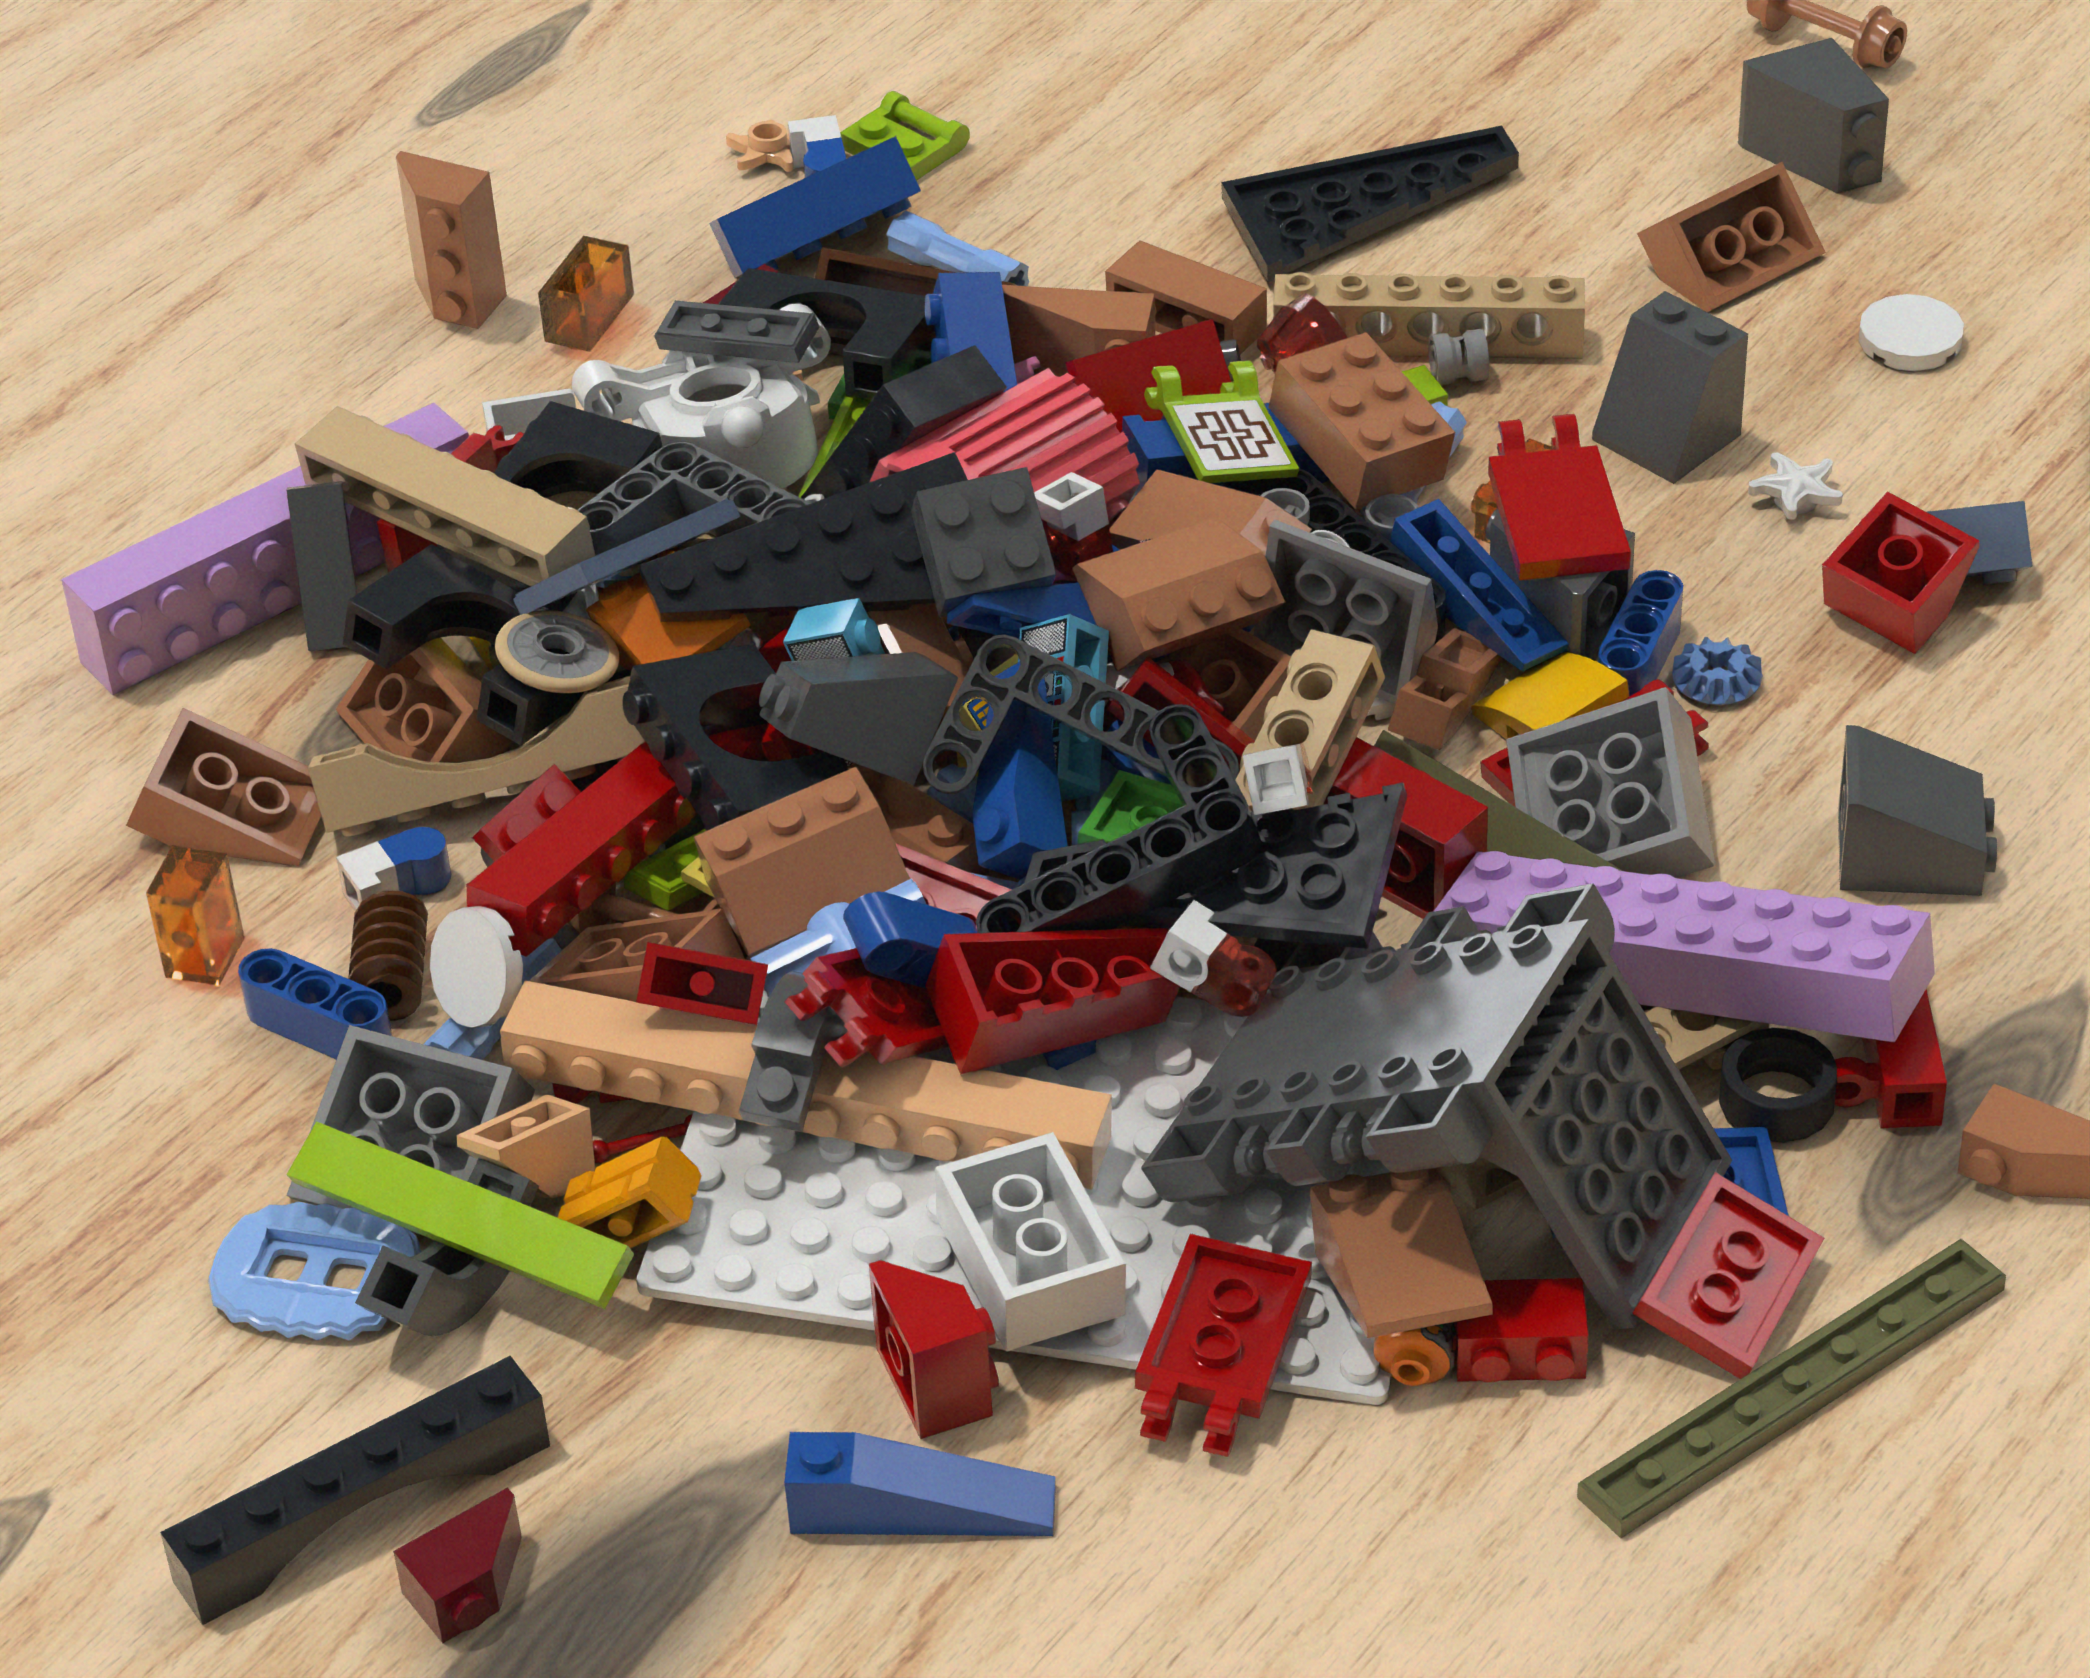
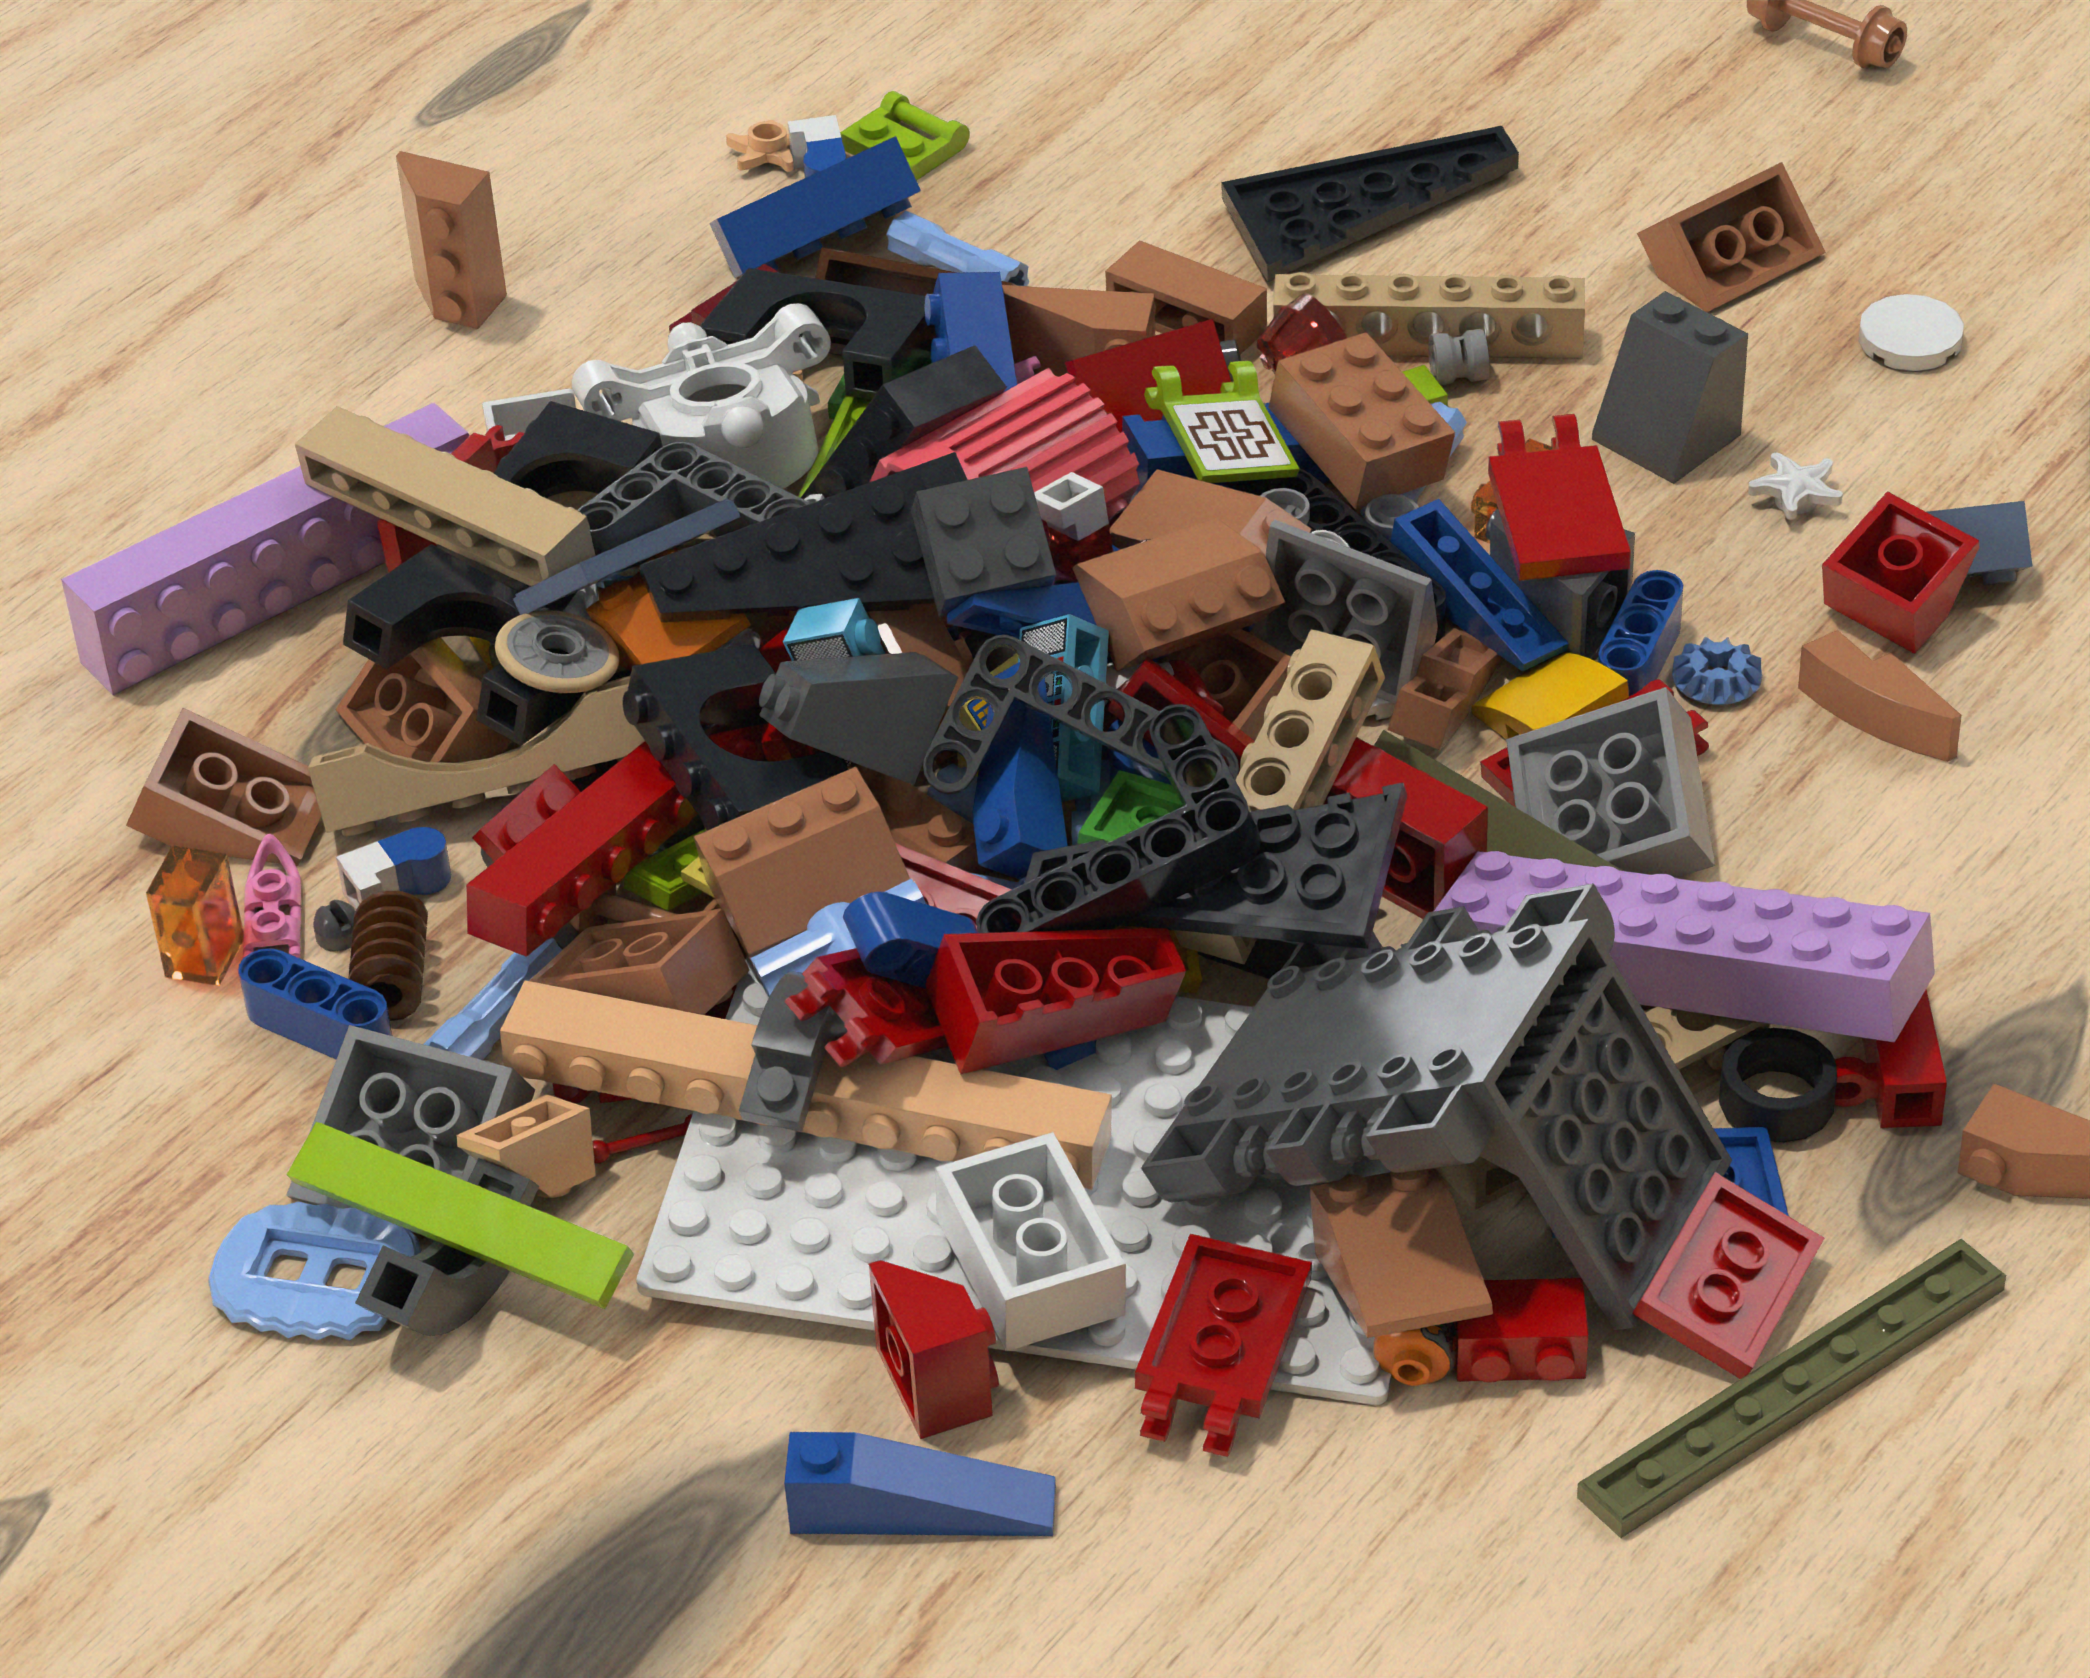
black arch [160,1356,550,1625] -> none
dark grey tile [286,481,357,651] -> none
dark red slope [393,1487,522,1644] -> none
white tile [430,906,523,1028] -> none
clear orange brick [538,235,634,352] -> none
light orange brick [558,1136,702,1249] -> none
red slope [636,942,768,1025] -> none
dark grey tile [654,300,819,363] -> none
leg [1150,900,1277,1017] -> none
white leg [1243,743,1313,815] -> none
dark grey slope [1738,38,1889,194] -> none
dark grey slope [1838,725,1997,896] -> none
none -> bright pink piece [243,834,301,958]
none -> dark grey hinge [313,900,355,951]
none -> nougat slope [1798,630,1962,762]

